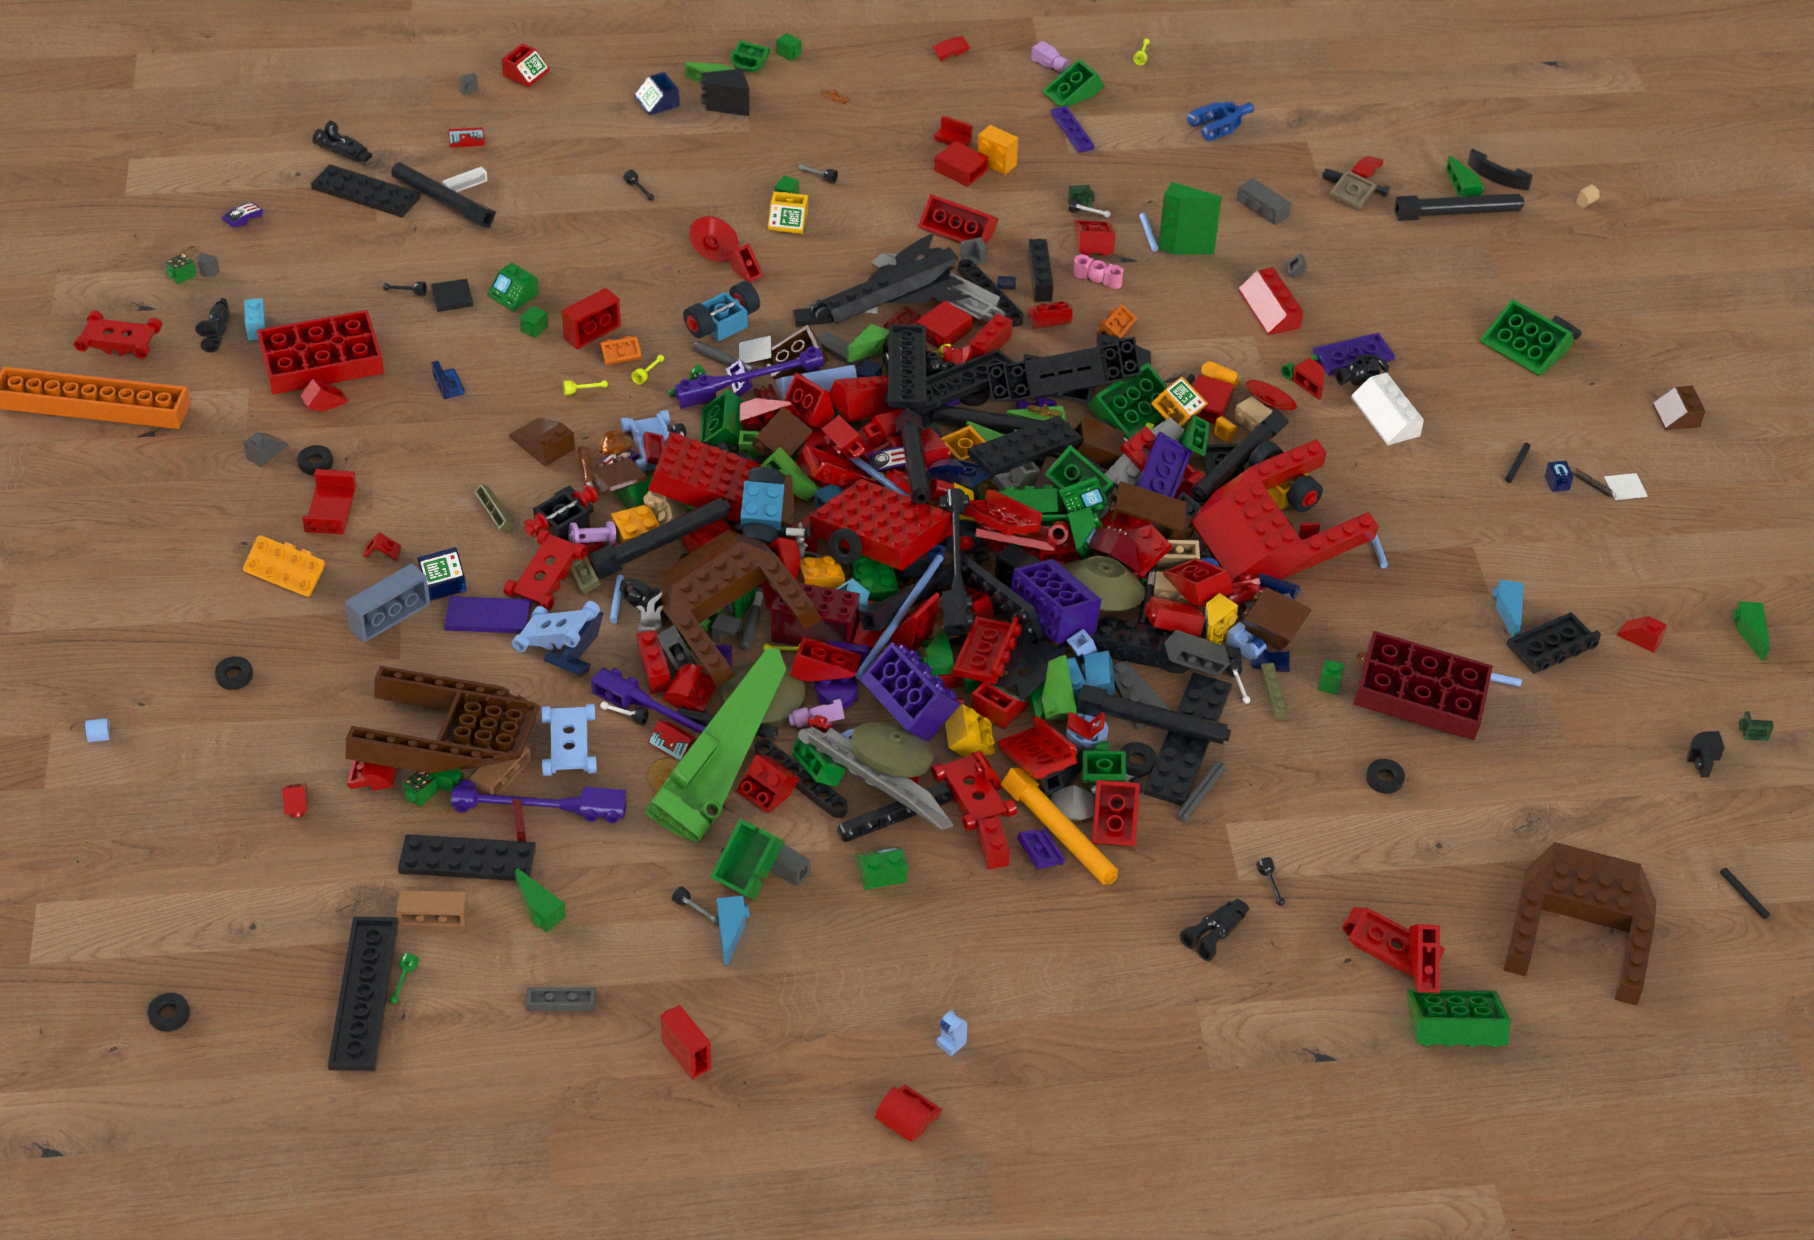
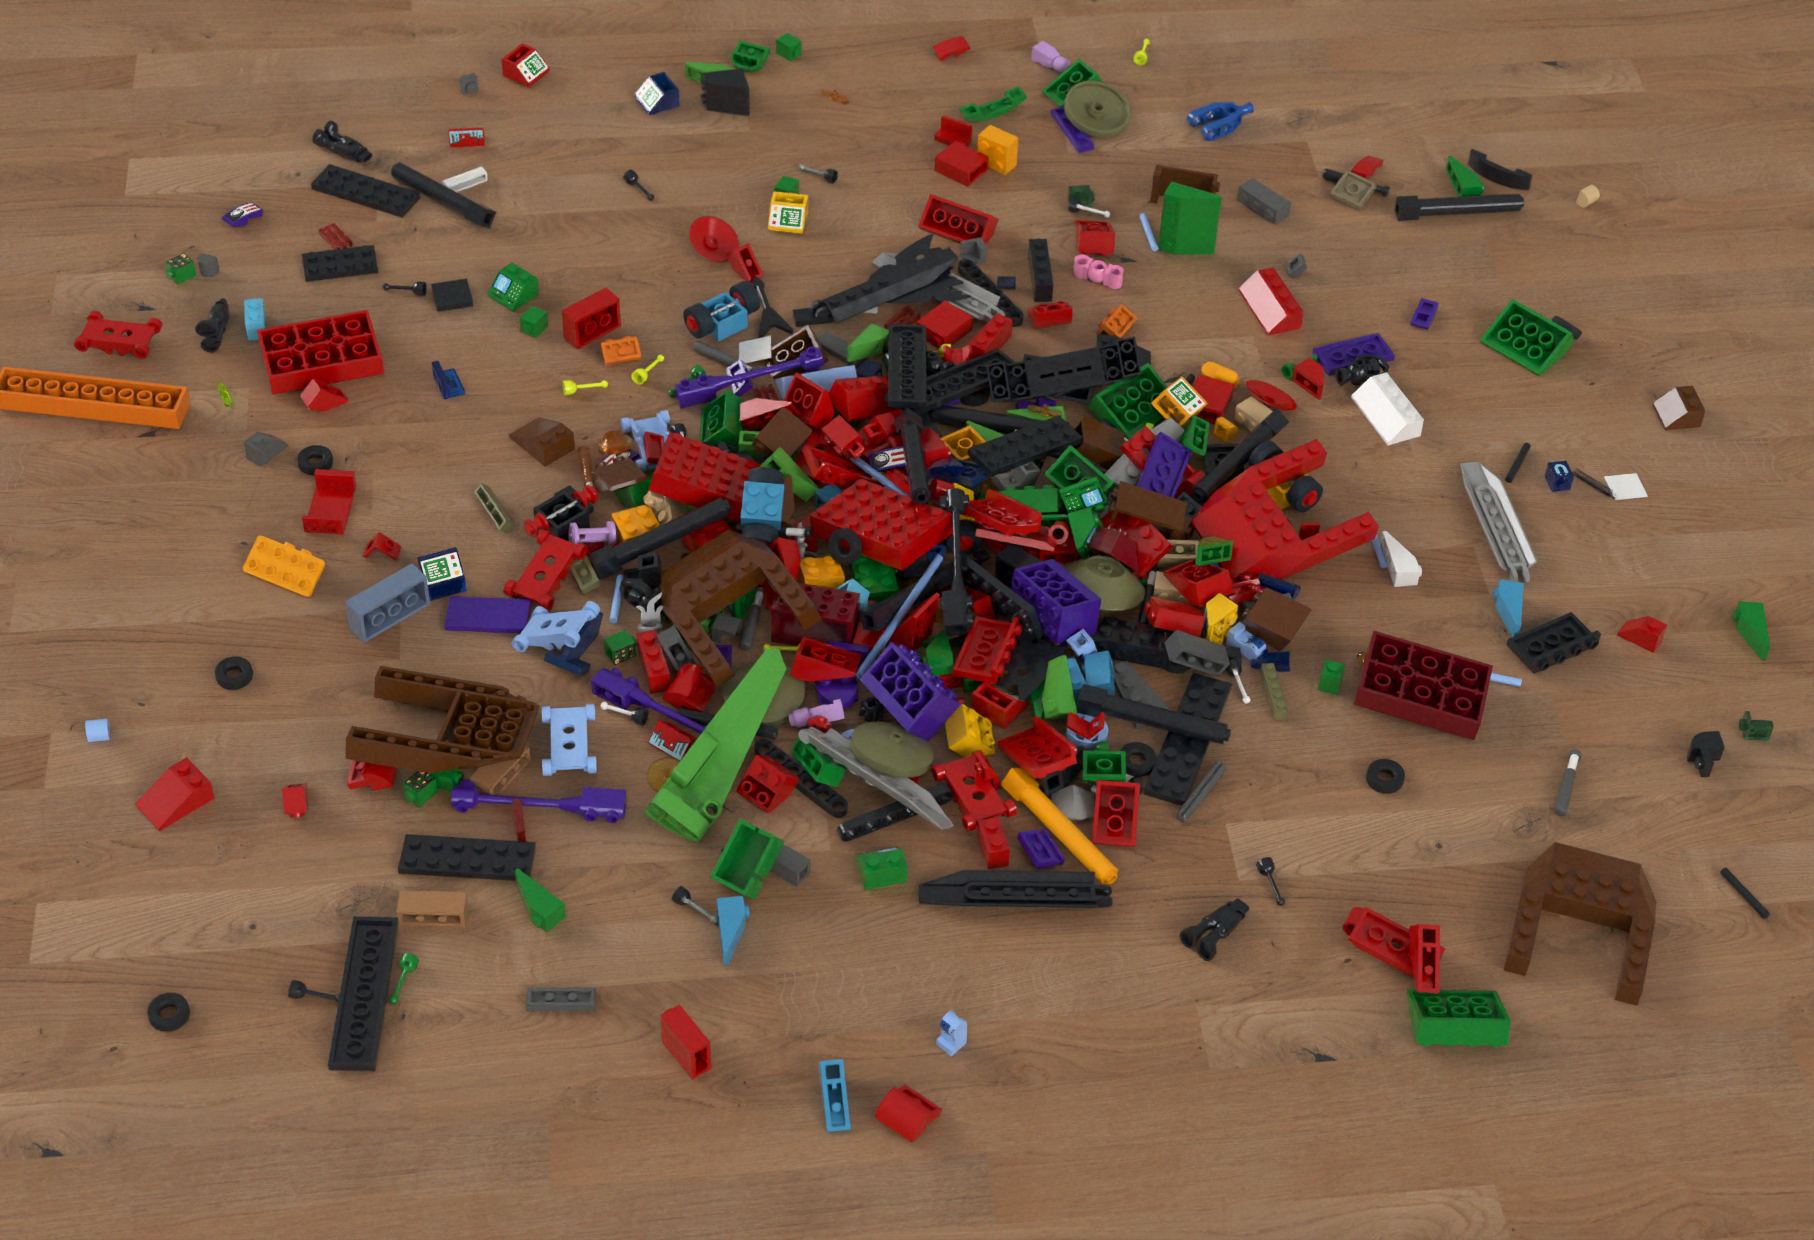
none -> red slope [135,757,215,831]
none -> clear neon green piece [217,382,232,407]
none -> black hinge [288,980,340,1003]
none -> black plate [302,245,378,282]
none -> clear red tile [319,223,353,250]
none -> green brick [604,630,637,665]
none -> black brick [623,552,662,590]
none -> black piece [753,276,793,338]
none -> dark azure slope [818,1059,851,1132]
none -> black gear [859,697,885,722]
none -> black hinge [919,870,1113,908]
none -> green slope [959,86,1027,121]
none -> olive dish [1064,81,1131,137]
none -> reddish brown panel [1150,165,1220,204]
none -> green slope [1195,536,1233,566]
none -> white slope [1380,531,1422,587]
none -> dark purple slope [1410,298,1439,330]
none -> light grey hinge [1460,462,1537,582]
none -> dark grey piece [1554,749,1582,816]

